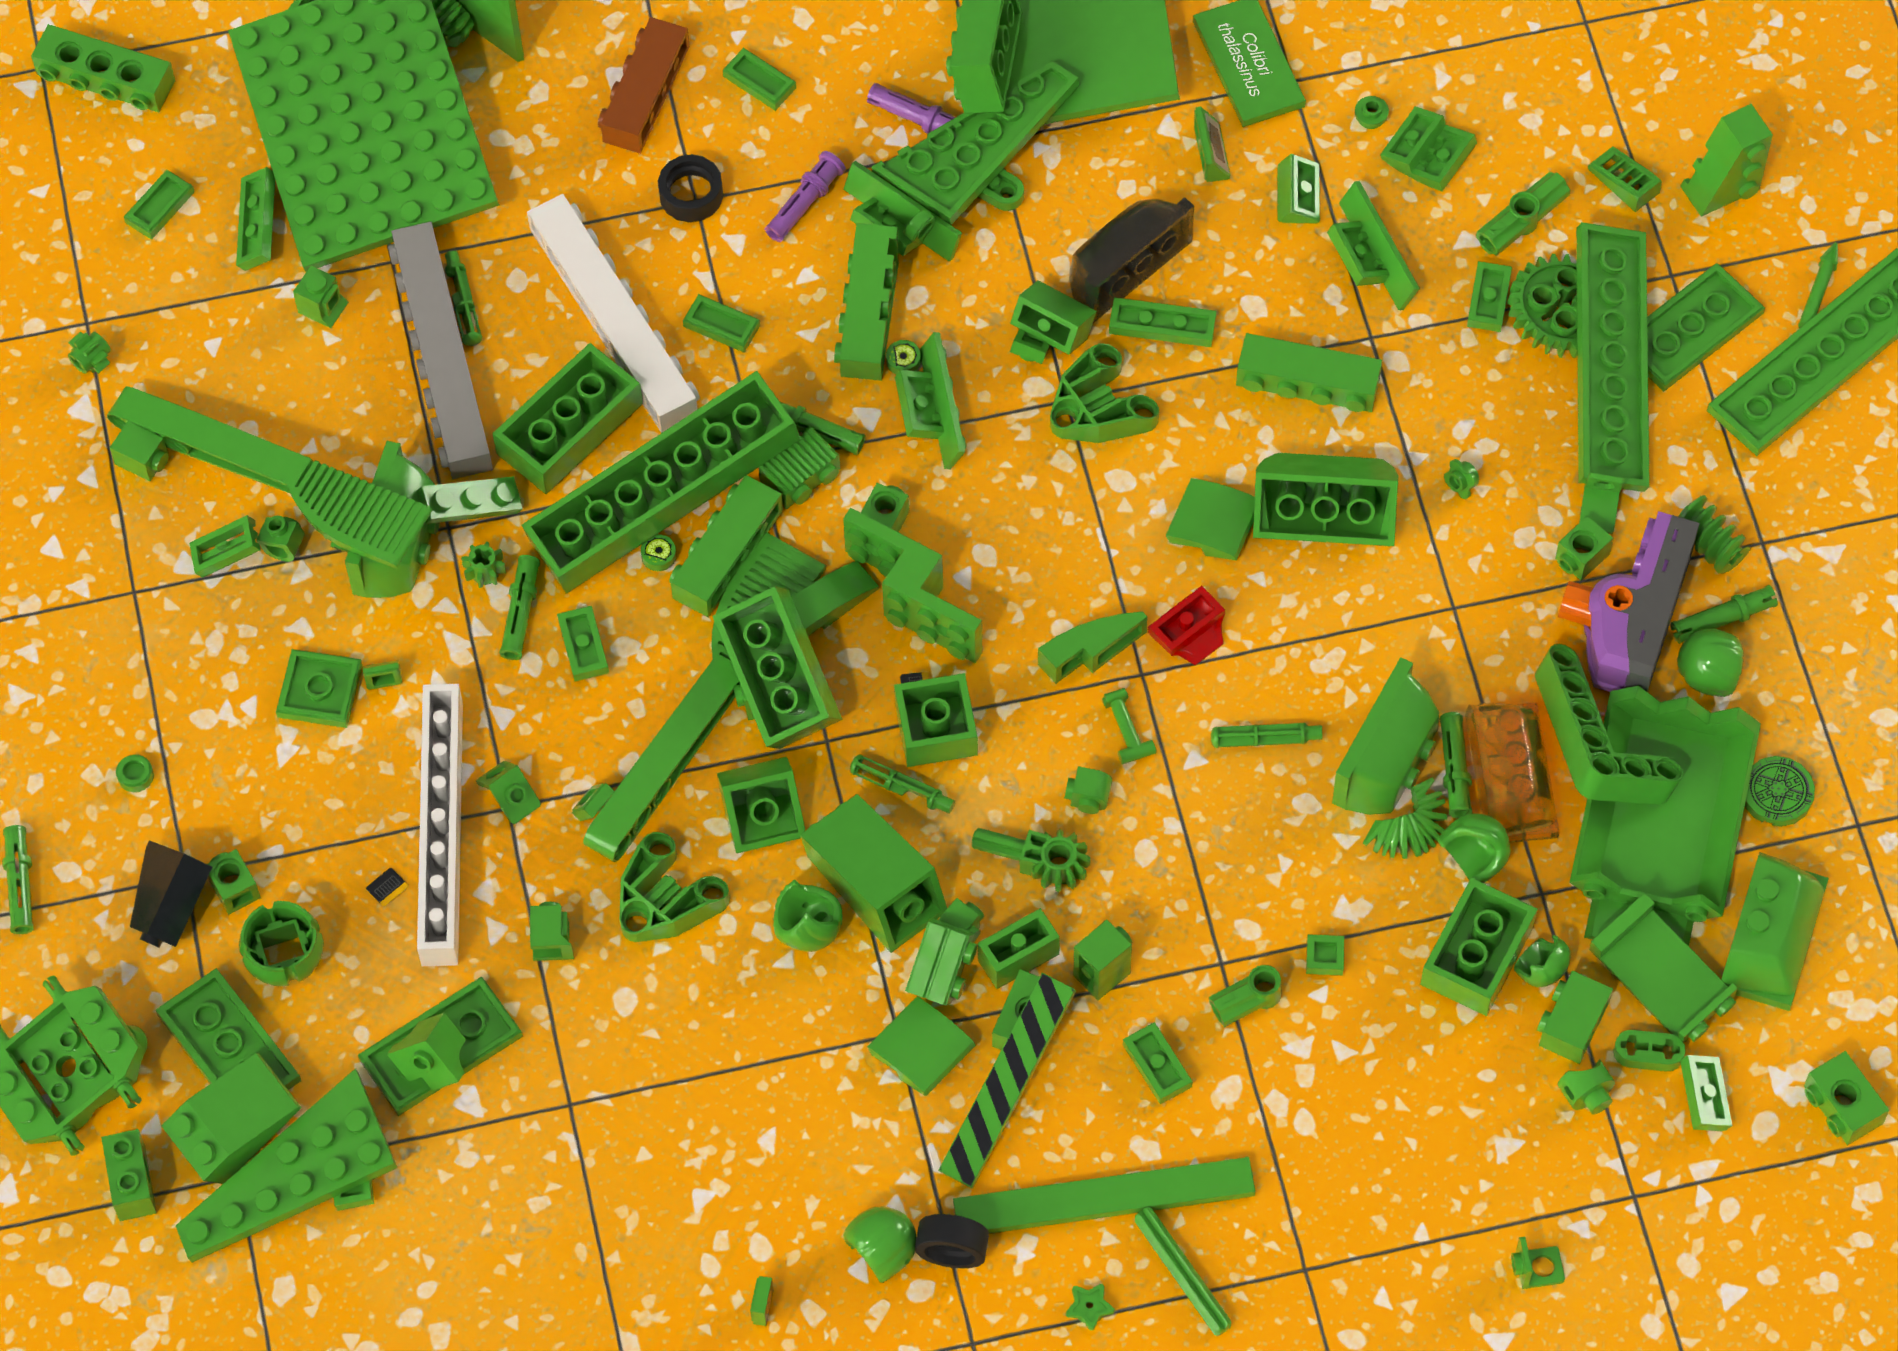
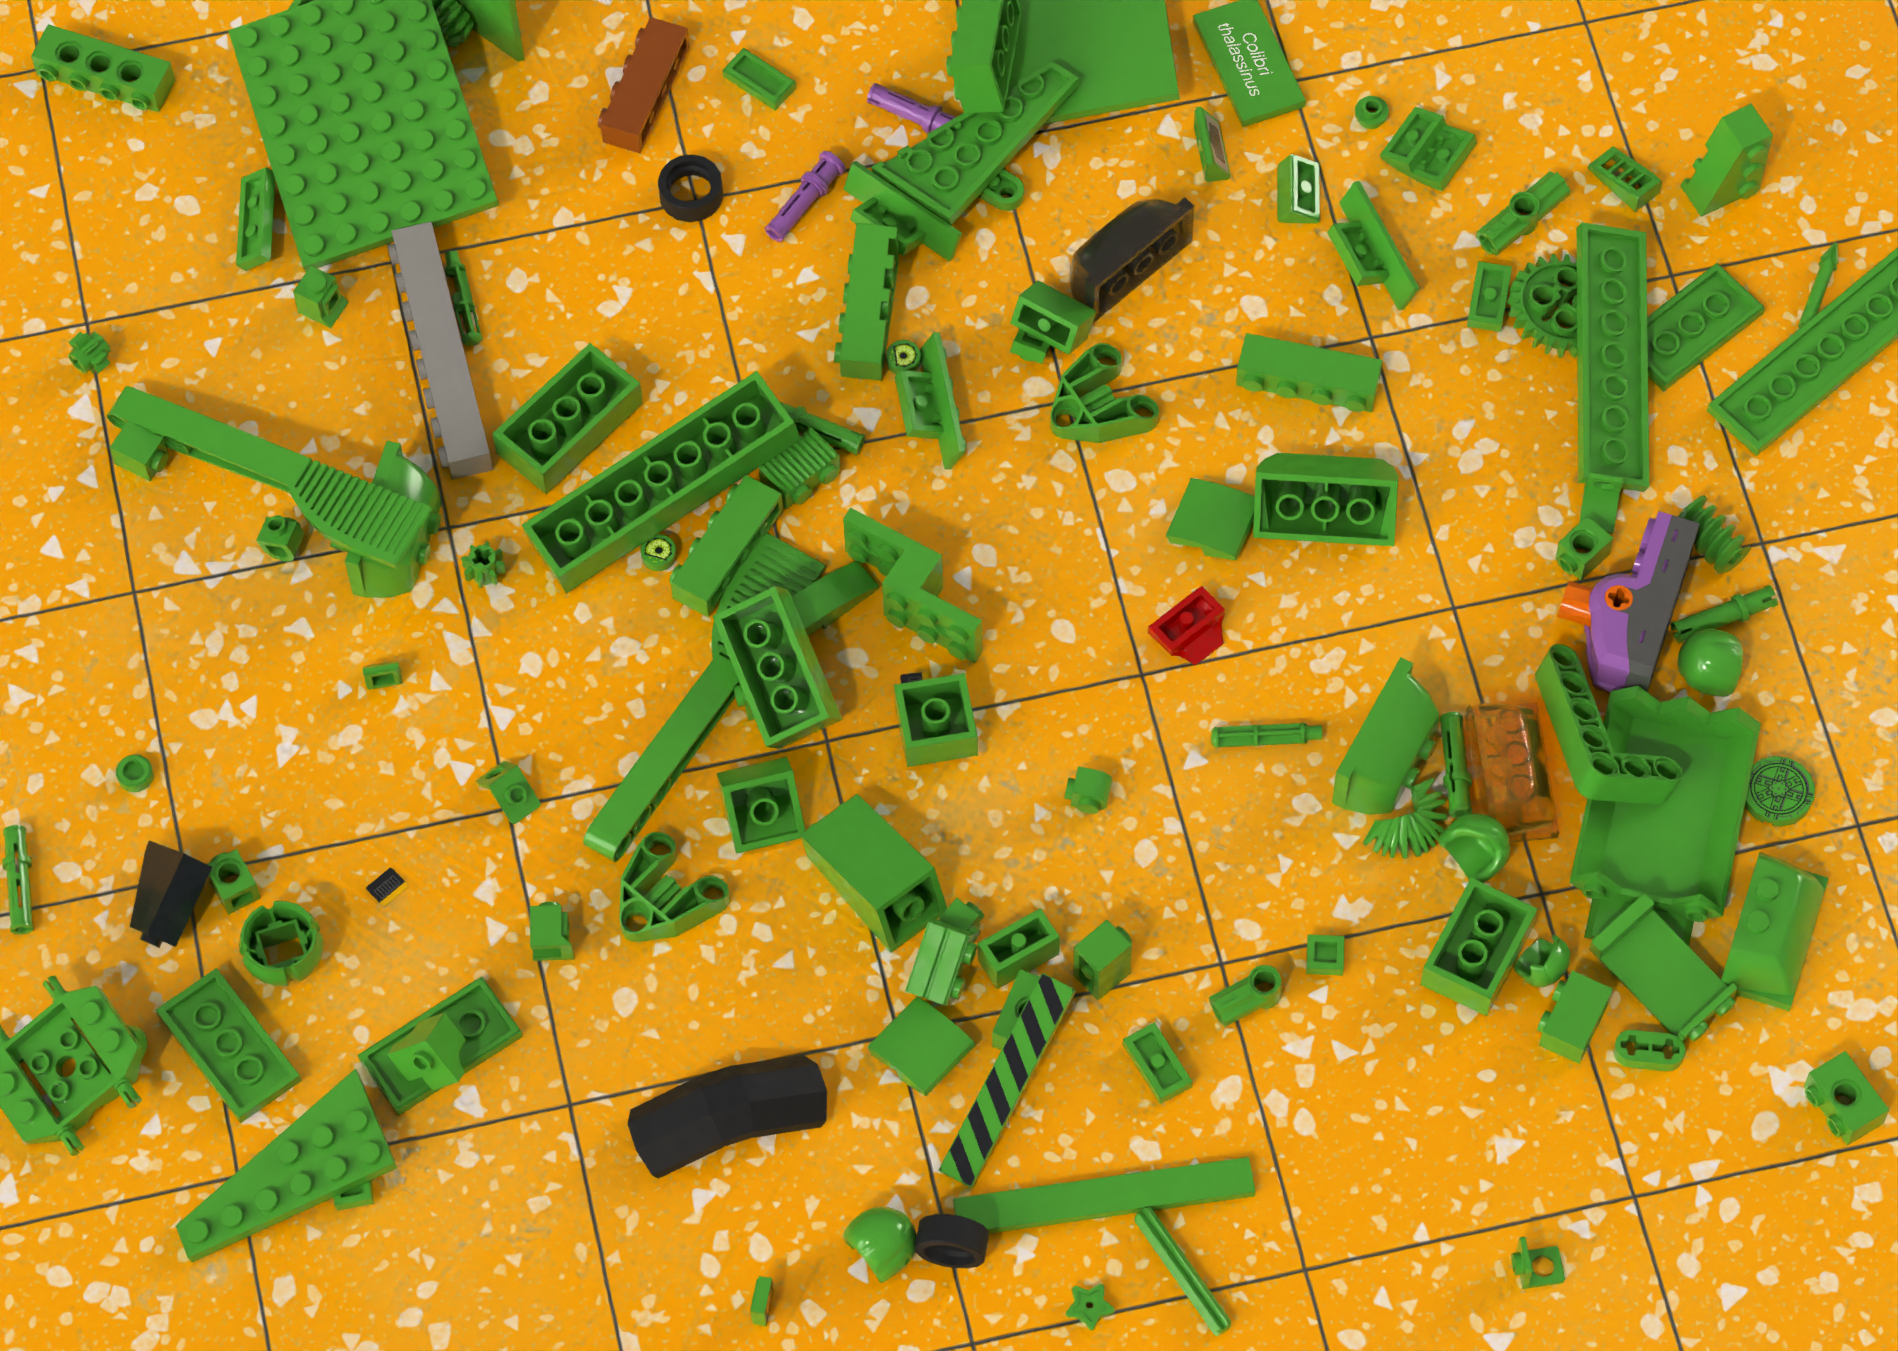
bright green brick [101,1129,157,1221] -> none
bright green tile [124,170,194,240] -> none
bright green slope [161,1053,302,1184] -> none
bright green tile [189,515,261,578] -> none
bright green tile [276,649,362,728] -> none
plate [417,476,523,524] -> none
white brick [417,684,463,966] -> none
bright green pin [499,555,540,660] -> none
white brick [527,194,700,433] -> none
bright green plate [557,606,609,682] -> none
bright green tile [572,783,615,821] -> none
bright green tile [683,294,760,353] -> none
bright green piece [773,880,843,952] -> none
bright green piece [850,754,955,814] -> none
bright green brick [861,483,909,532] -> none
bright green tile [903,209,936,243] -> none
bright green gear [972,828,1090,893] -> none
bright green slope [1038,612,1147,684] -> none
bright green piece [1102,688,1156,765] -> none
bright green plate [1109,297,1217,347] -> none
bright green plate [1444,459,1479,499] -> none
bright green piece [1557,1059,1615,1115] -> none
plate [1680,1055,1733,1131] -> none
none -> black piece [627,1055,827,1179]

